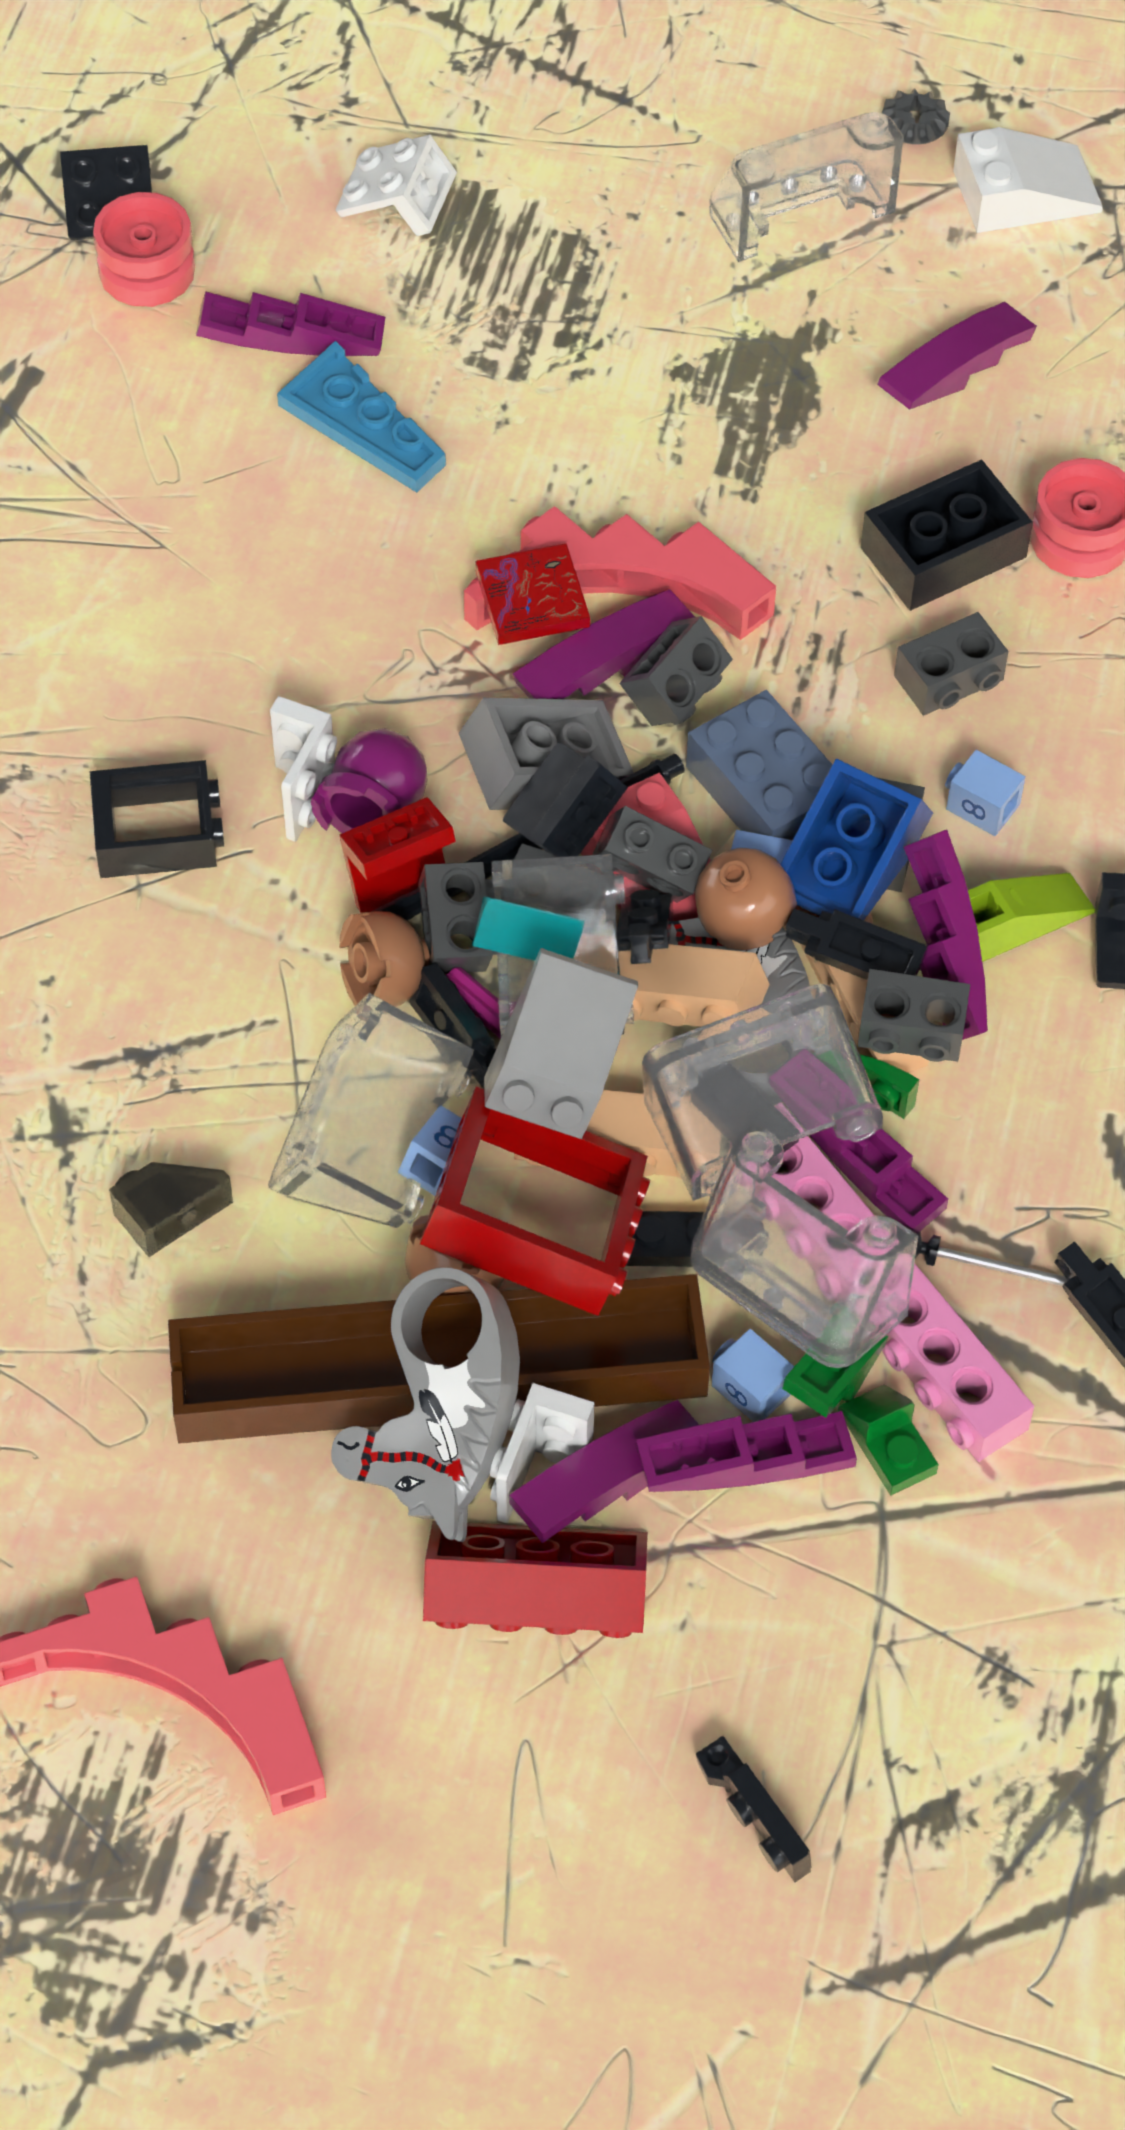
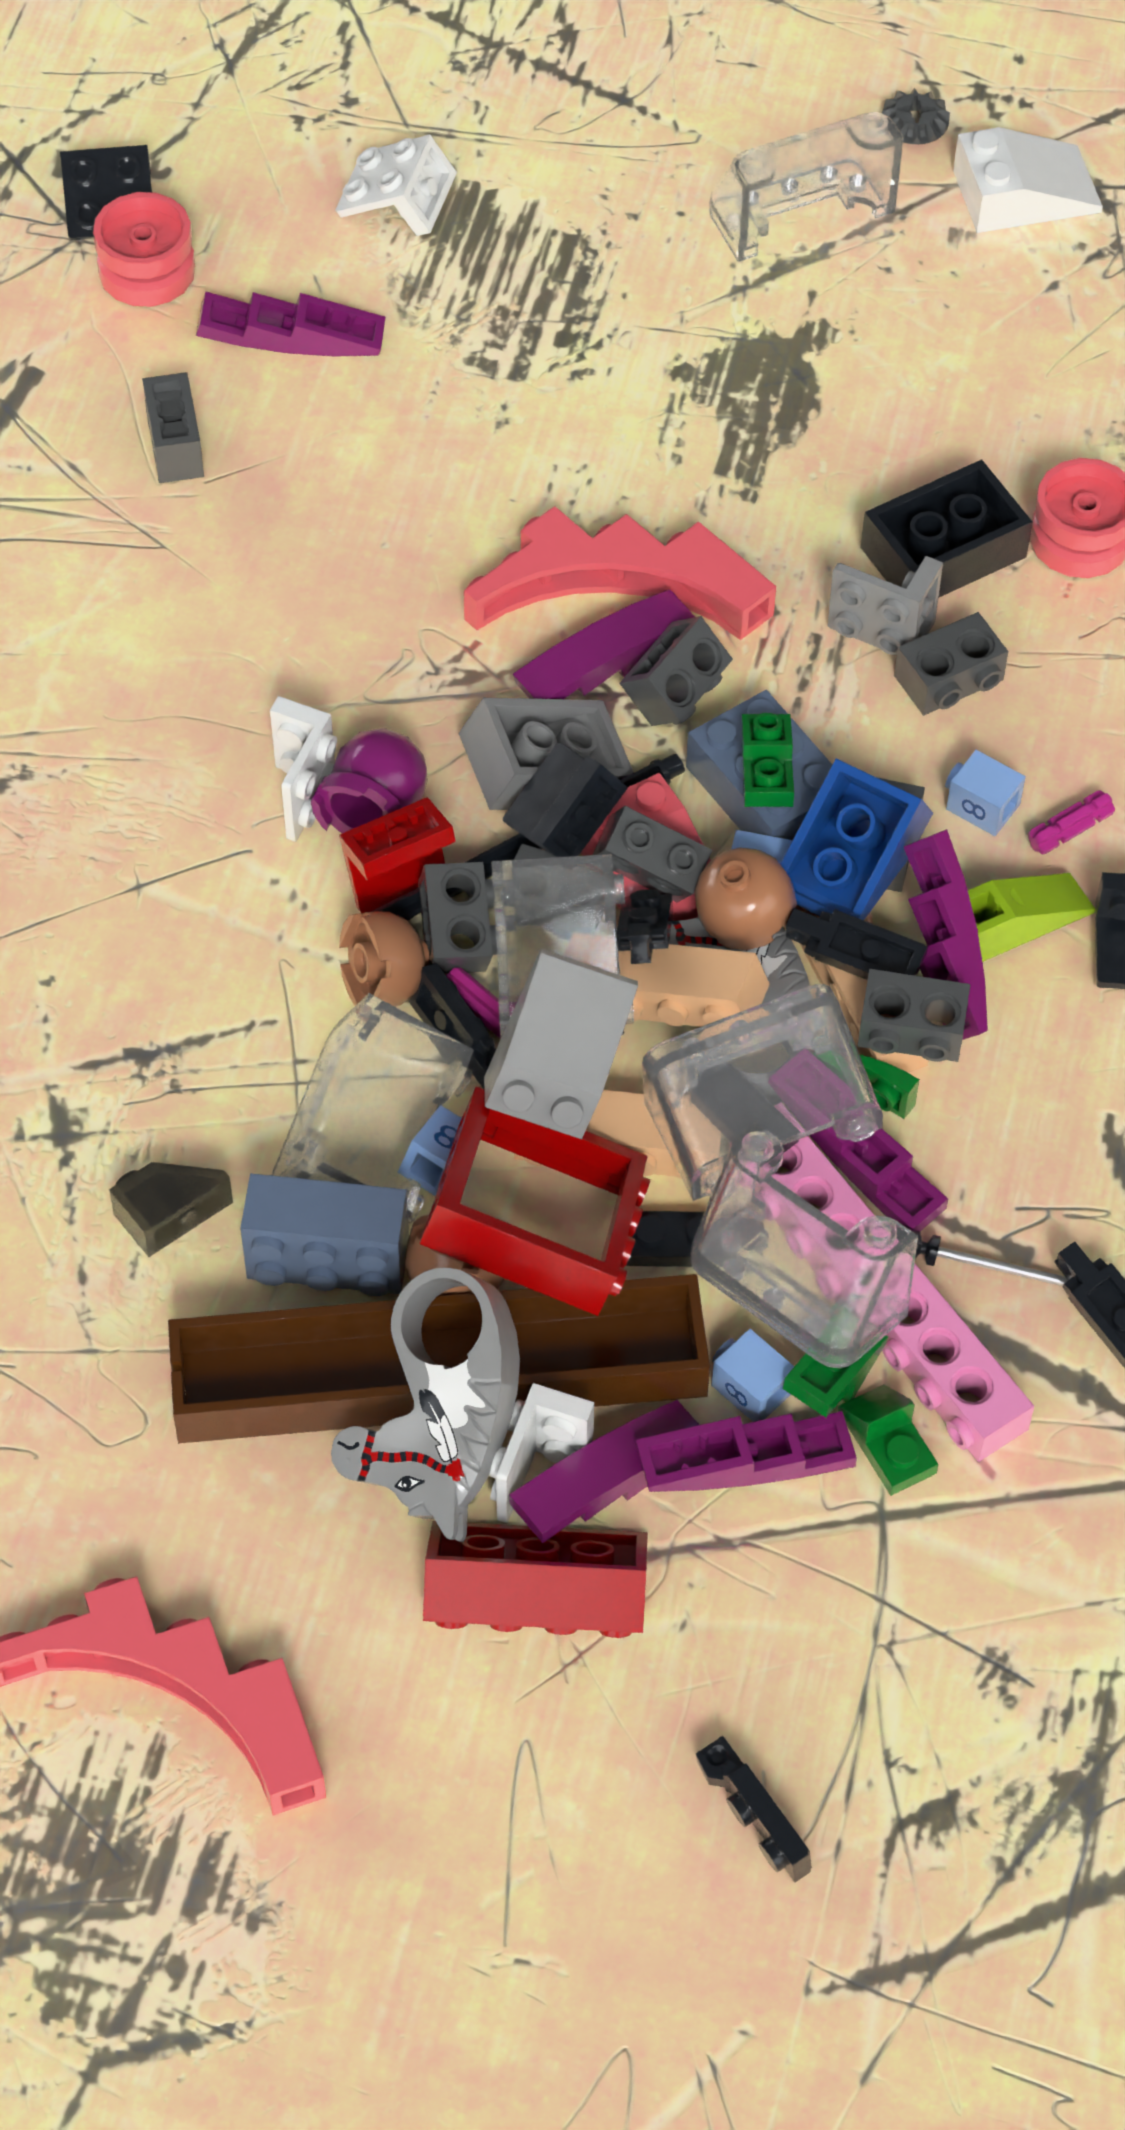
black window [89,760,224,878] -> none
dark azure wing [277,341,446,493] -> none
teal slope [472,897,585,961] -> none
red tile [475,543,590,645] -> none
magenta slope [877,302,1037,410] -> none
none -> dark grey brick [142,372,204,483]
none -> sand blue brick [240,1173,409,1296]
none -> green slope [742,713,794,807]
none -> light grey bracket [828,556,943,655]
none -> dark pink axle [1028,790,1115,855]

